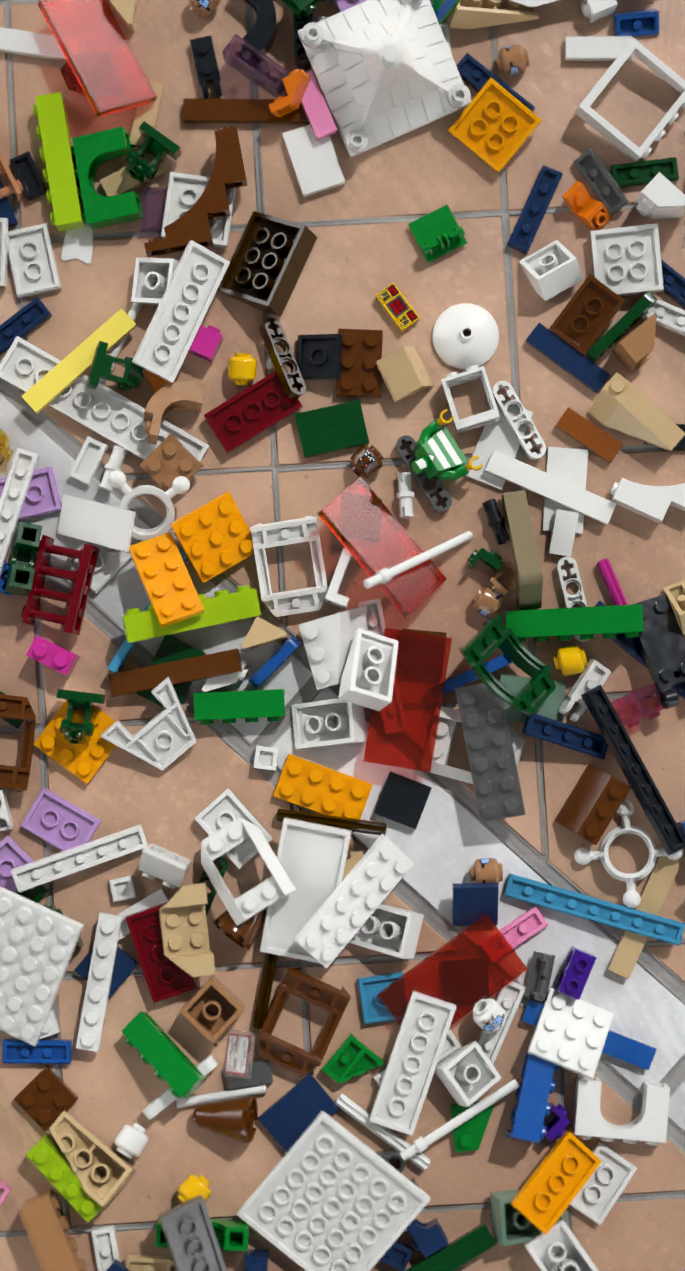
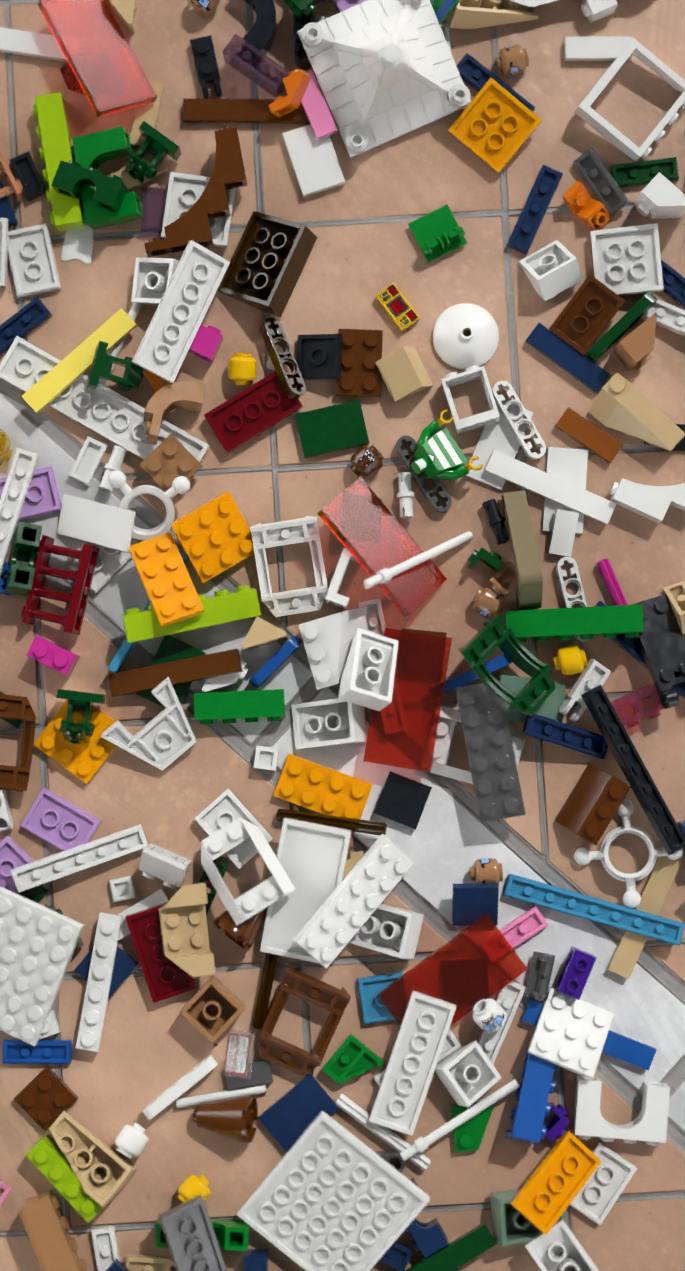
green brick [122,1011,207,1098] -> none
blue slope [613,9,659,37] -> none
none -> dark green arch [51,160,127,213]

